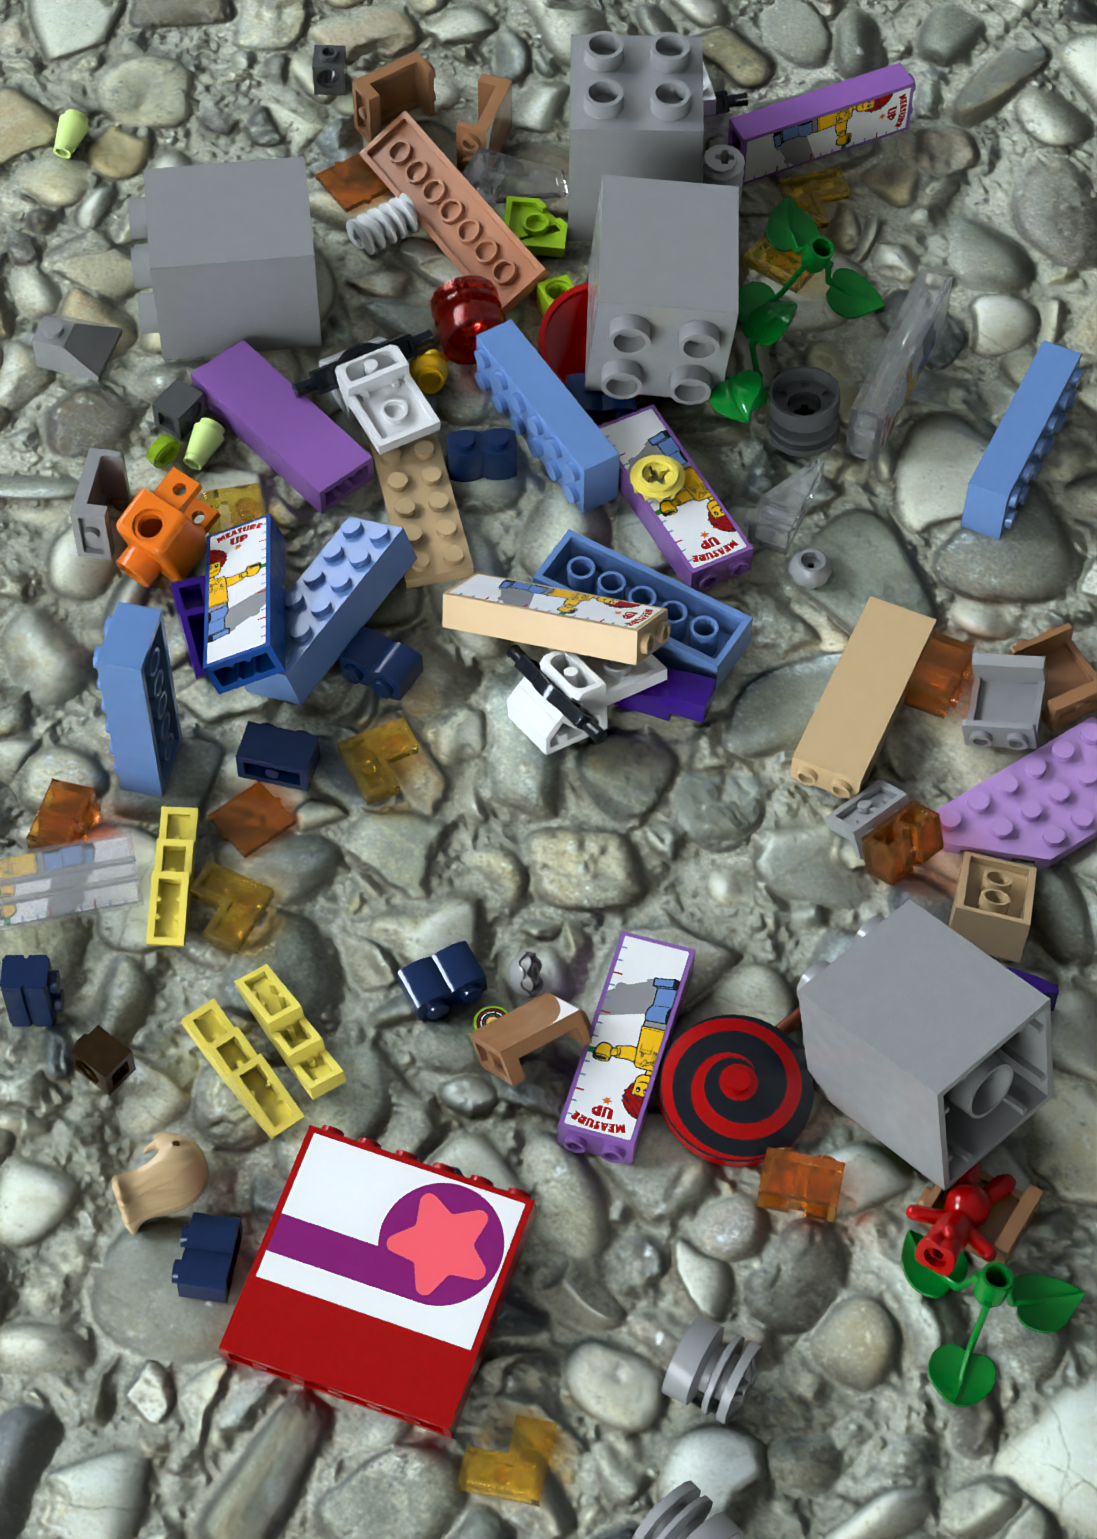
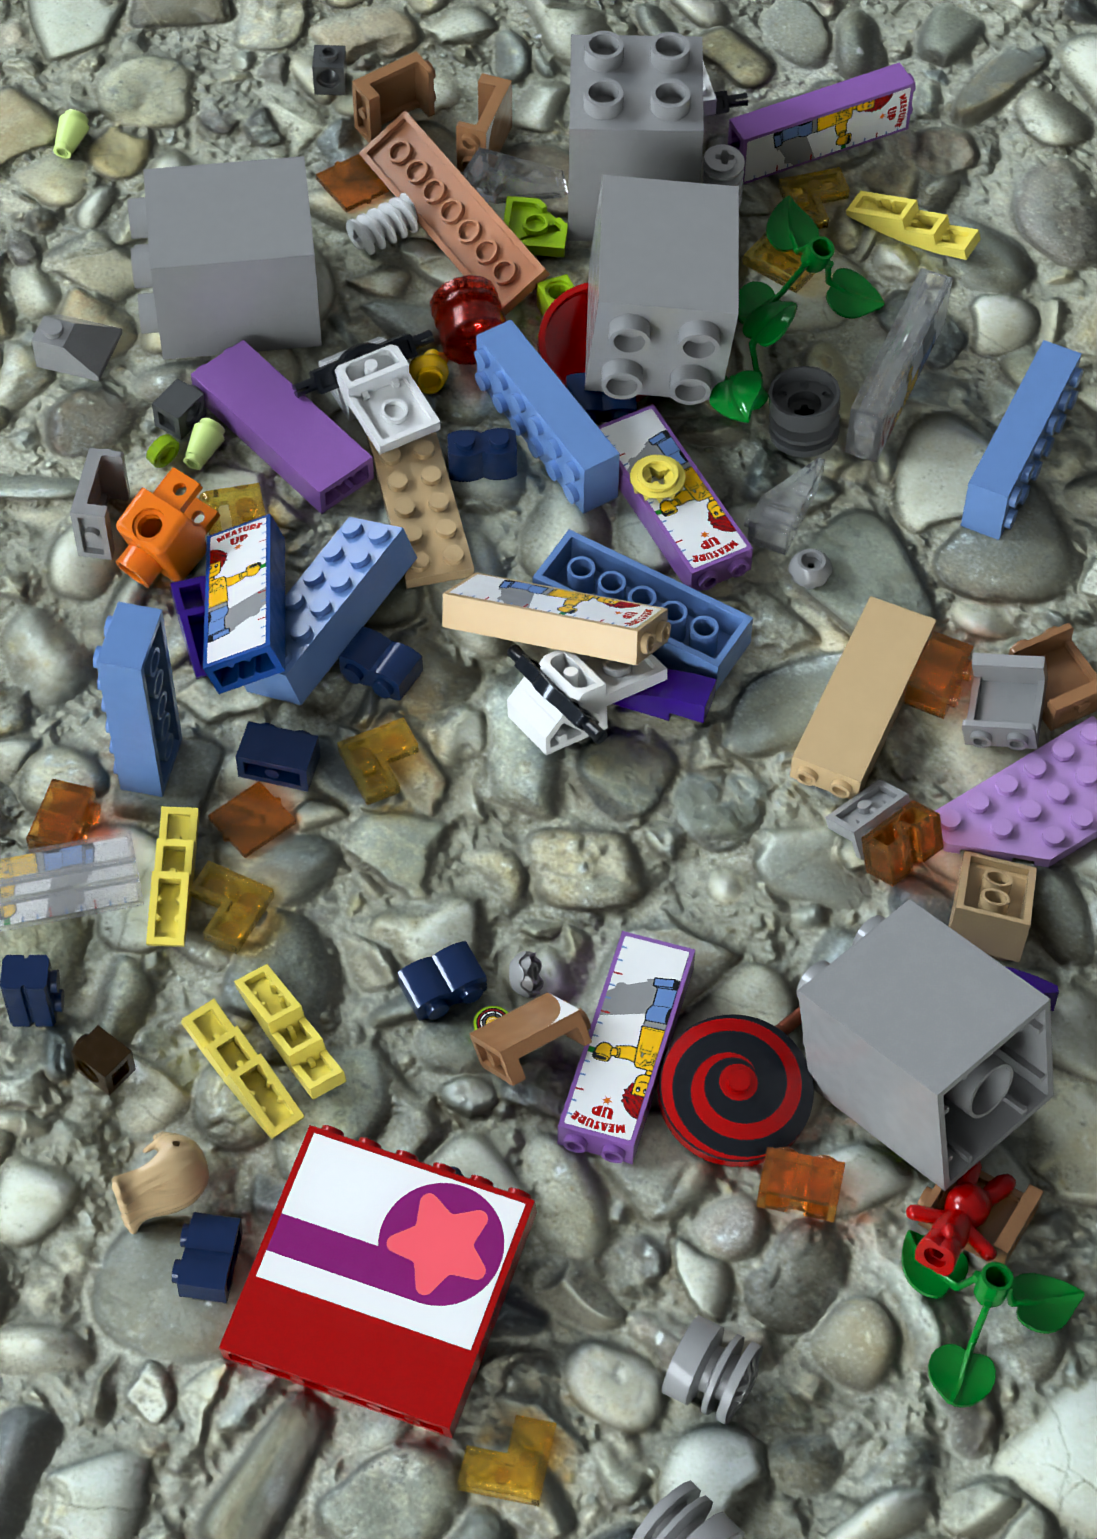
none -> light yellow slope [846,190,981,260]

